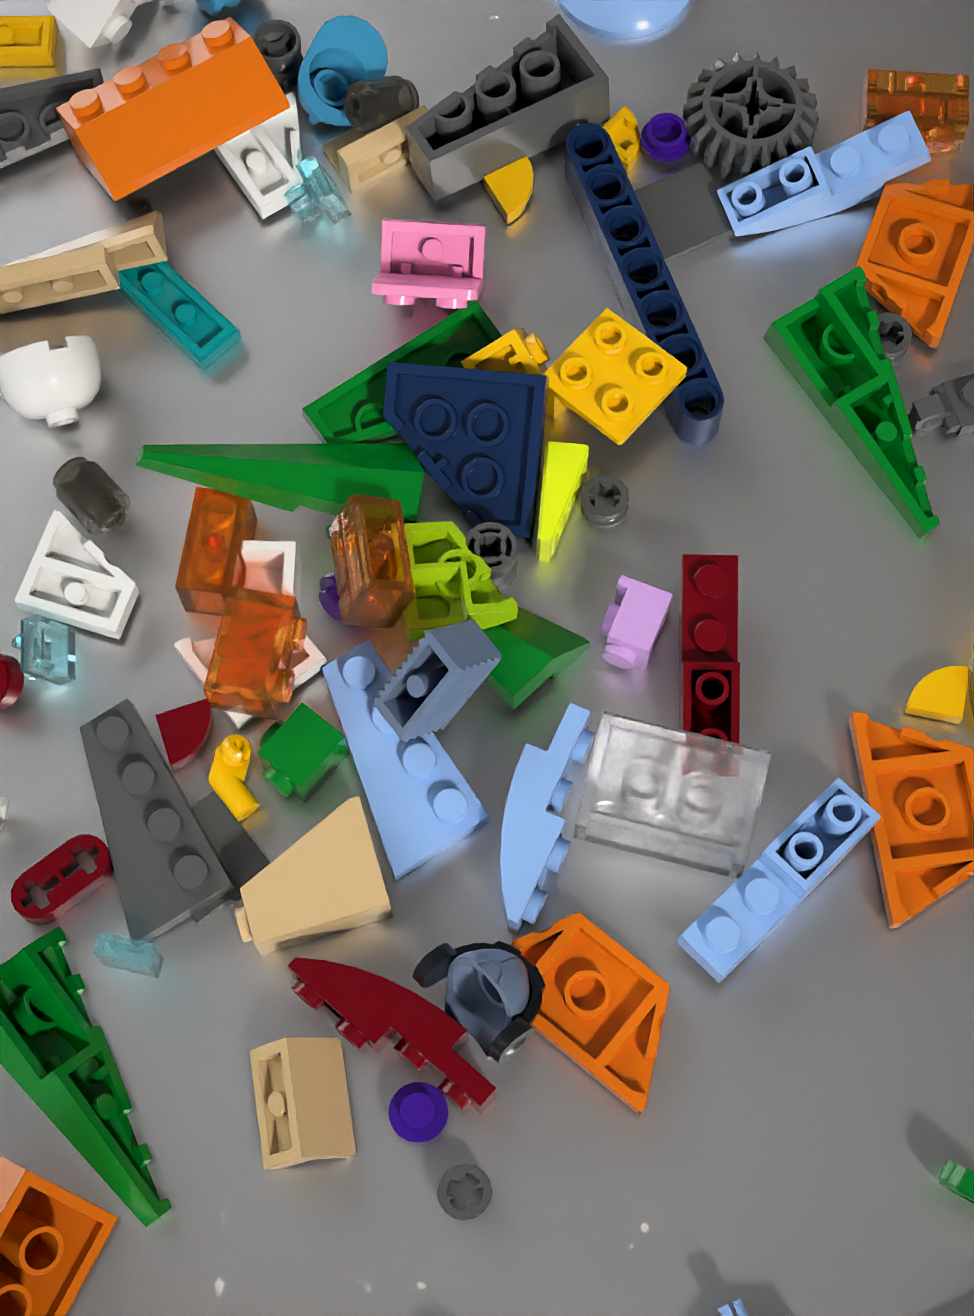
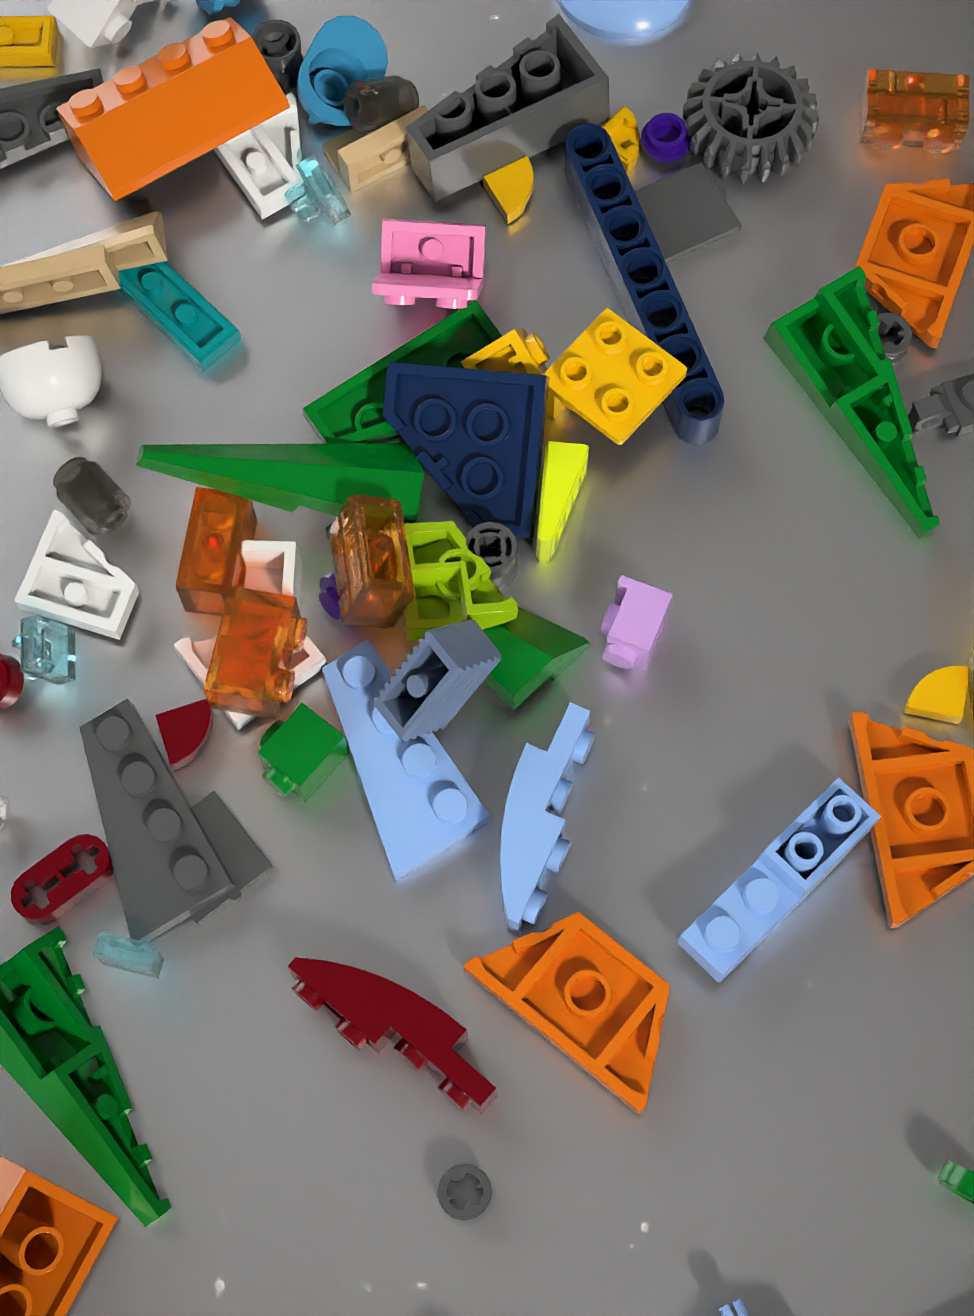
yellow arm [208,734,260,821] -> none
tan slope [234,796,393,956] -> none
tan panel [250,1037,356,1170] -> none
dark purple plate [389,1082,448,1144] -> none
sand blue cap [412,941,546,1064] -> none
clear slope [573,711,772,879] -> none
dark grey bush [581,474,629,528] -> none
dark red slope [679,554,740,776] -> none
light blue slope [717,110,931,236] -> none

